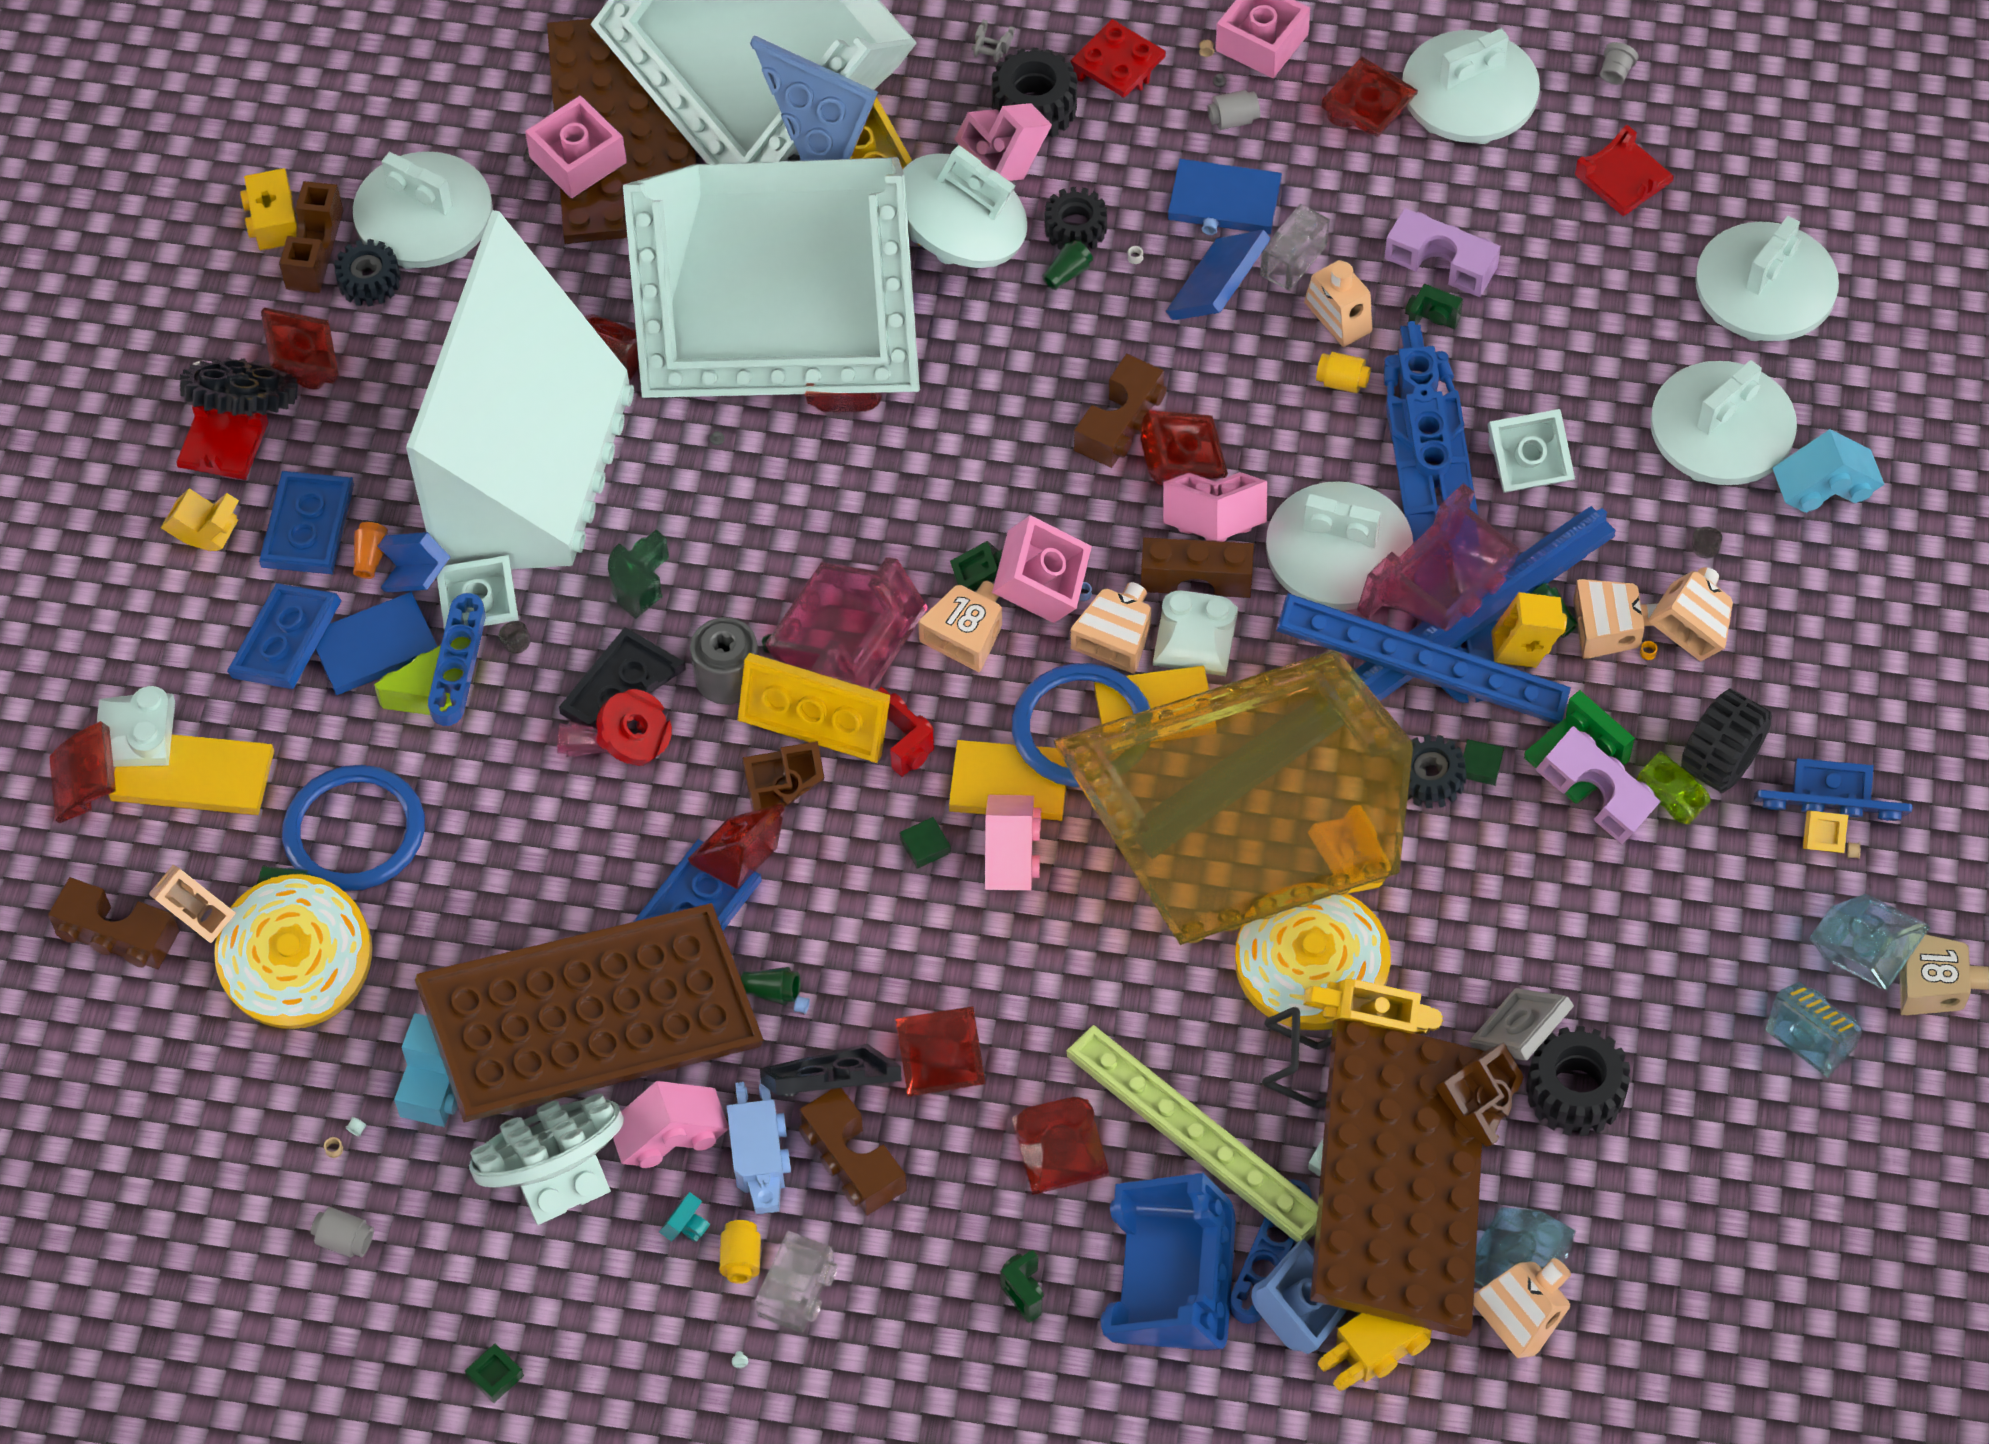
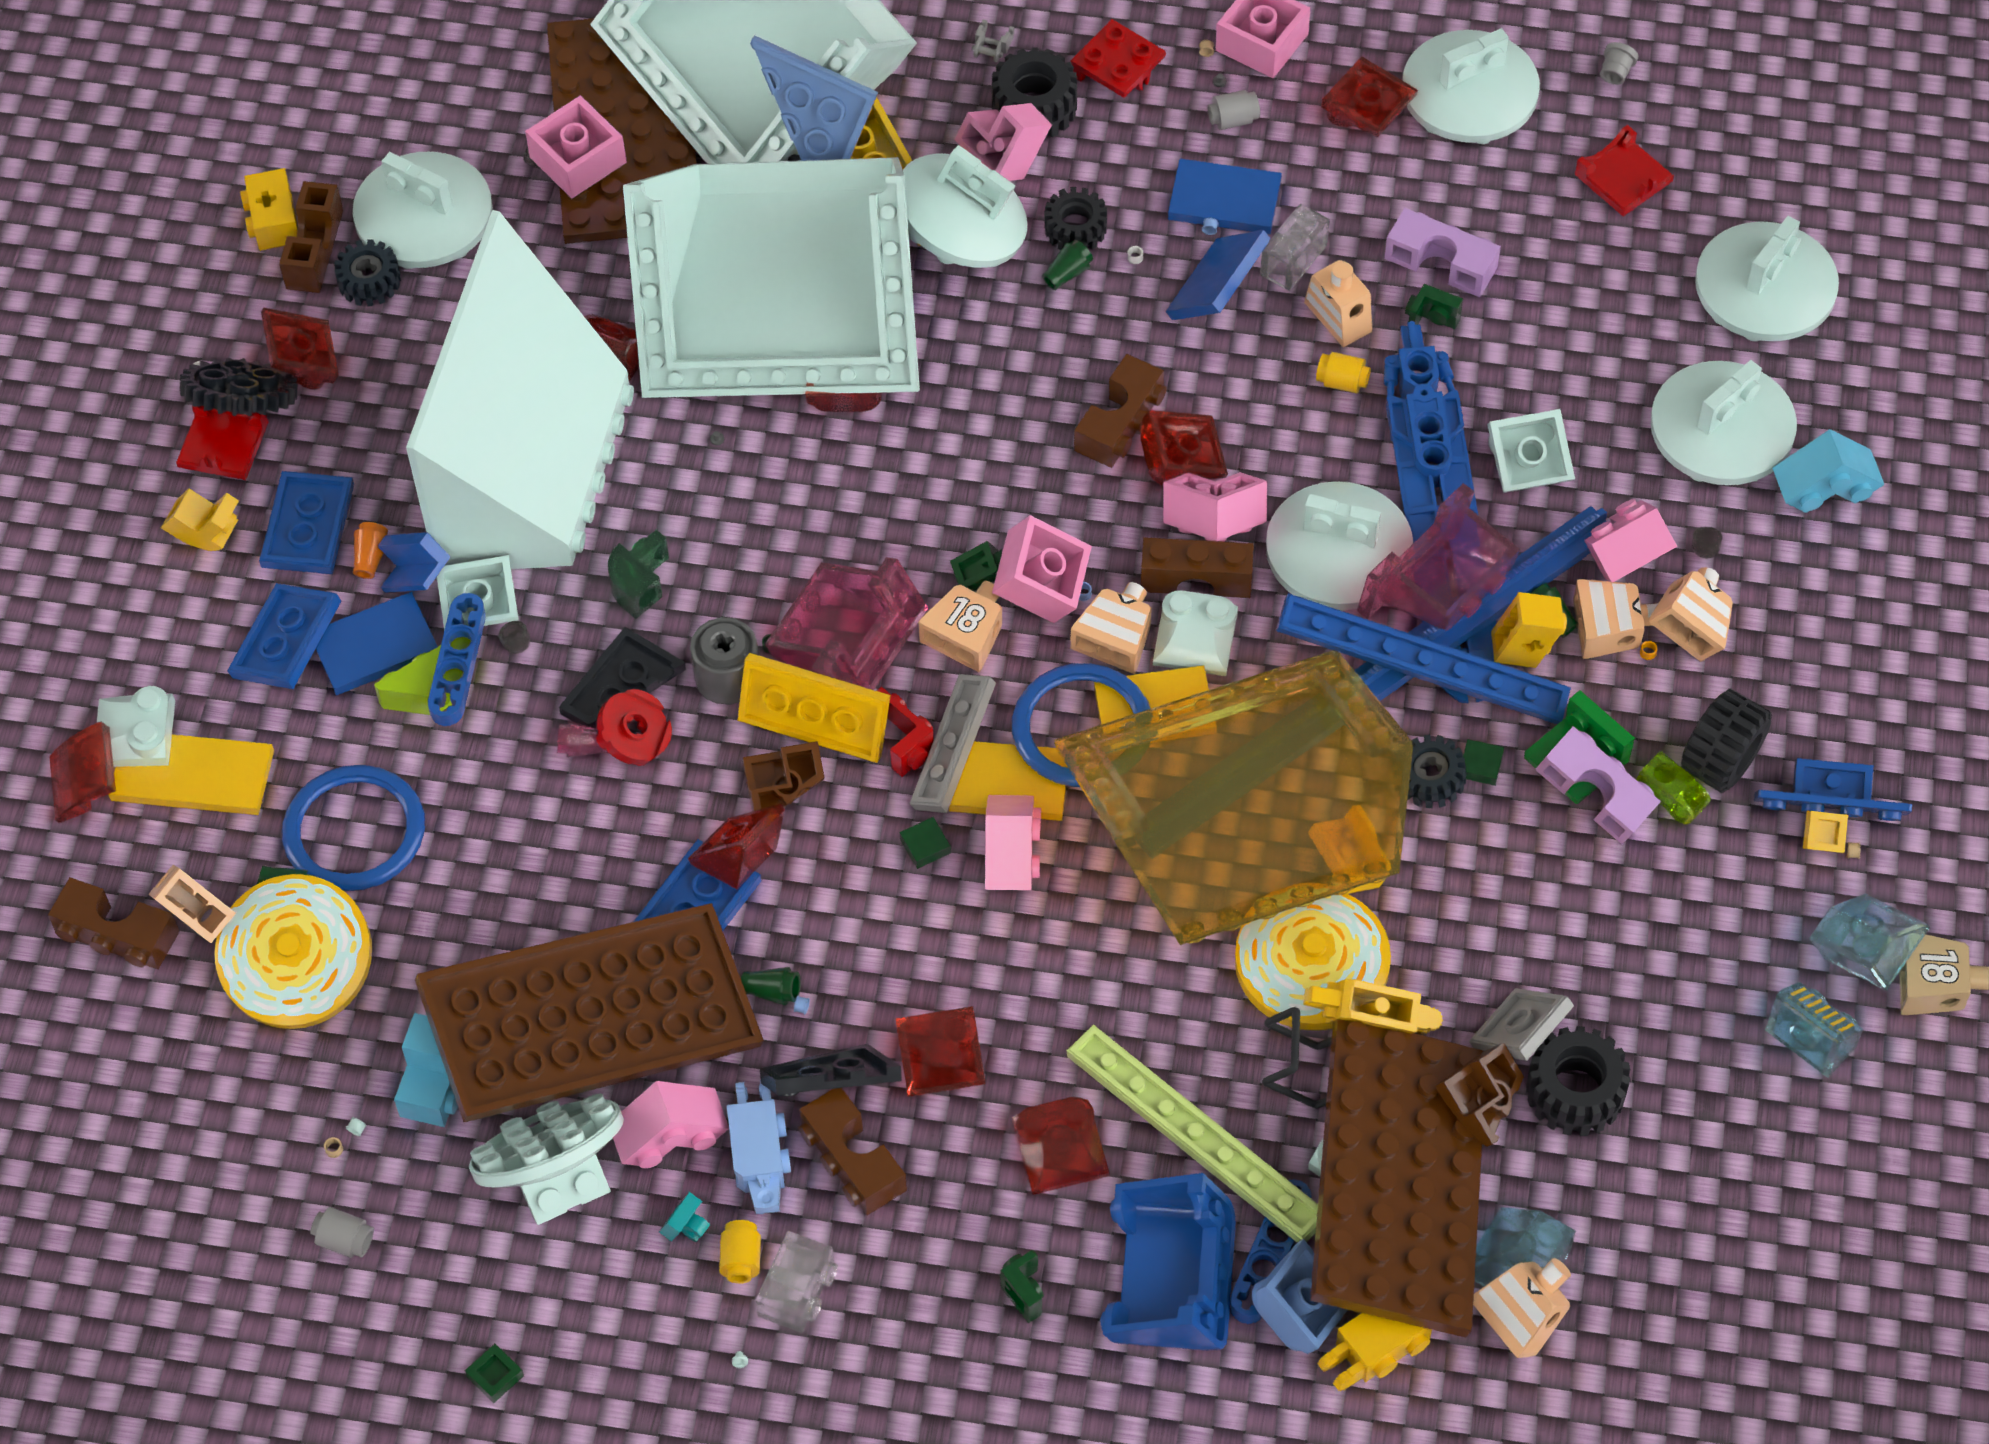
none -> light grey tile [910,674,996,813]
none -> bright pink brick [1584,499,1677,583]

